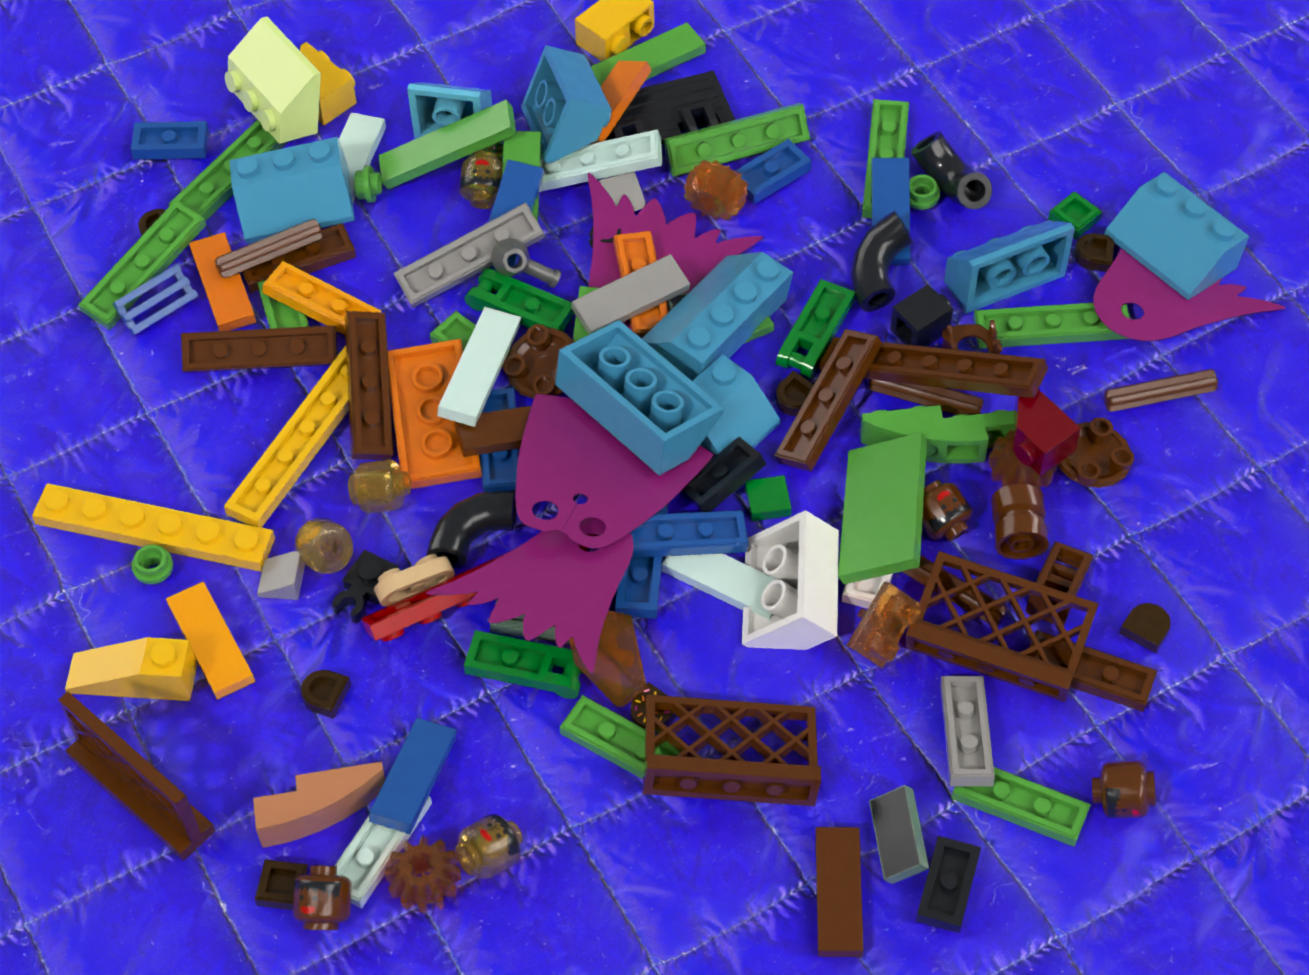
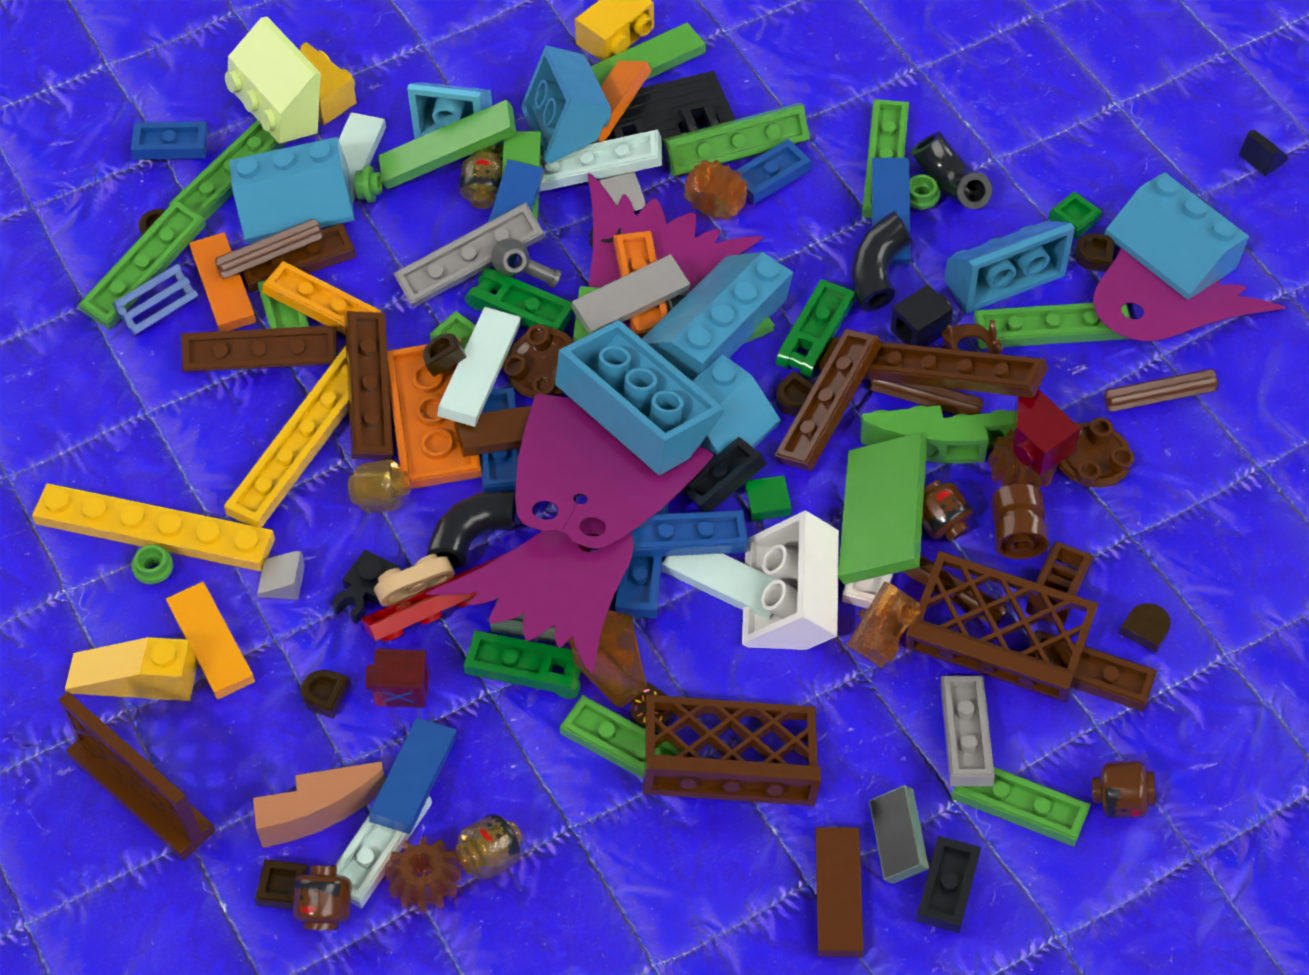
clear yellow head [295,518,353,574] -> none
none -> clear red brick [365,649,430,708]
none -> dark brown tile [423,333,466,377]
none -> slope [1239,129,1289,176]

